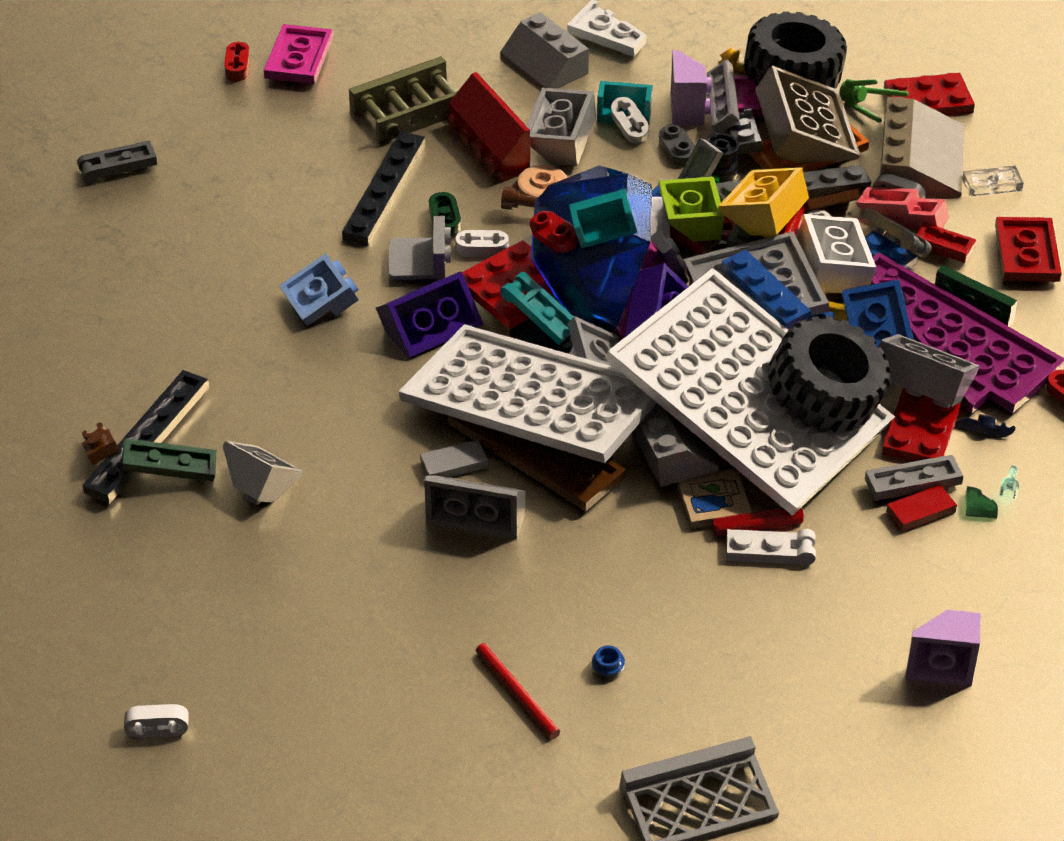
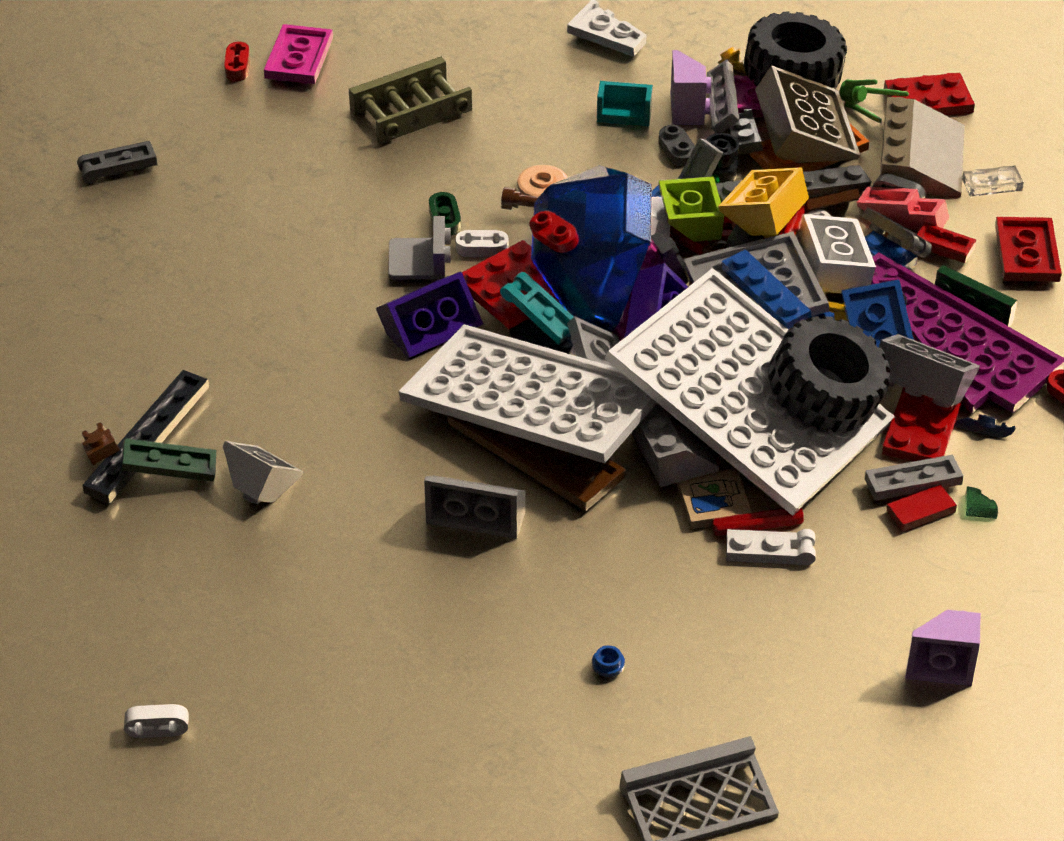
light blue plate [279,253,359,326] -> none
black plate [342,132,426,246] -> none
light grey tile [420,440,488,478] -> none
red slope [447,72,530,183] -> none
red bar [475,643,561,740] -> none
light grey slope [500,12,589,89] -> none
light grey slope [526,88,596,166] -> none
teal panel [569,188,638,249] -> none
white beam [611,97,649,144] -> none
clear light blue hand [999,465,1020,499] -> none

